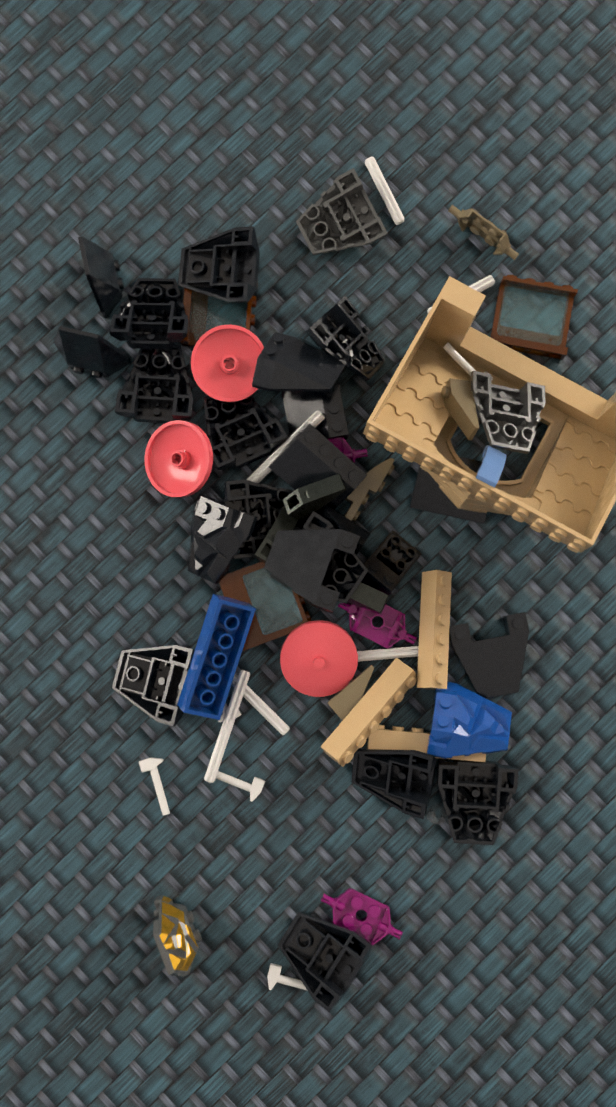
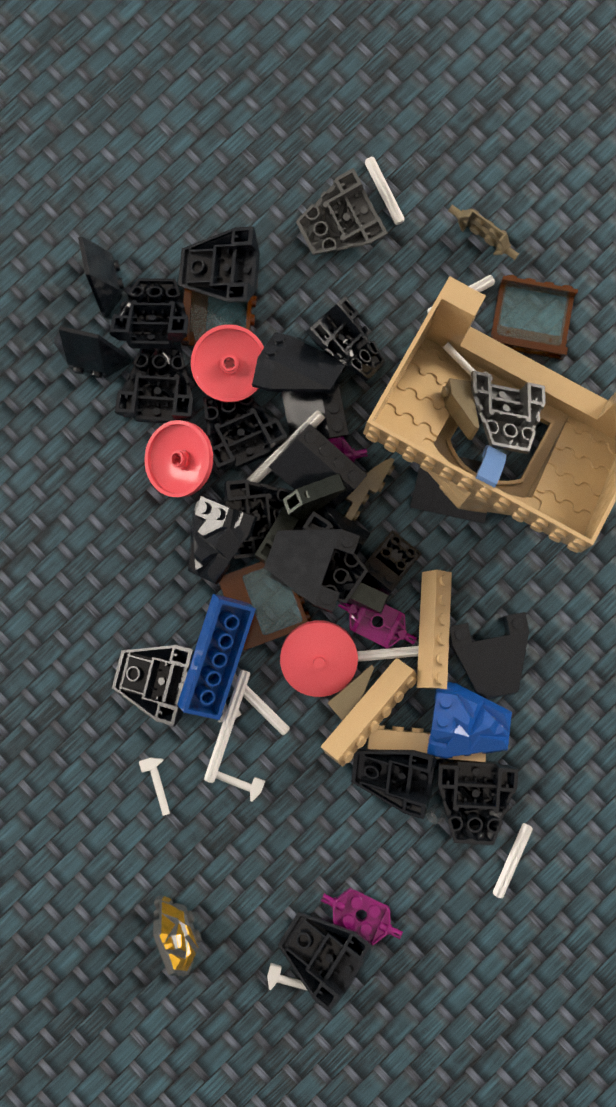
none -> white axle [493,823,533,899]

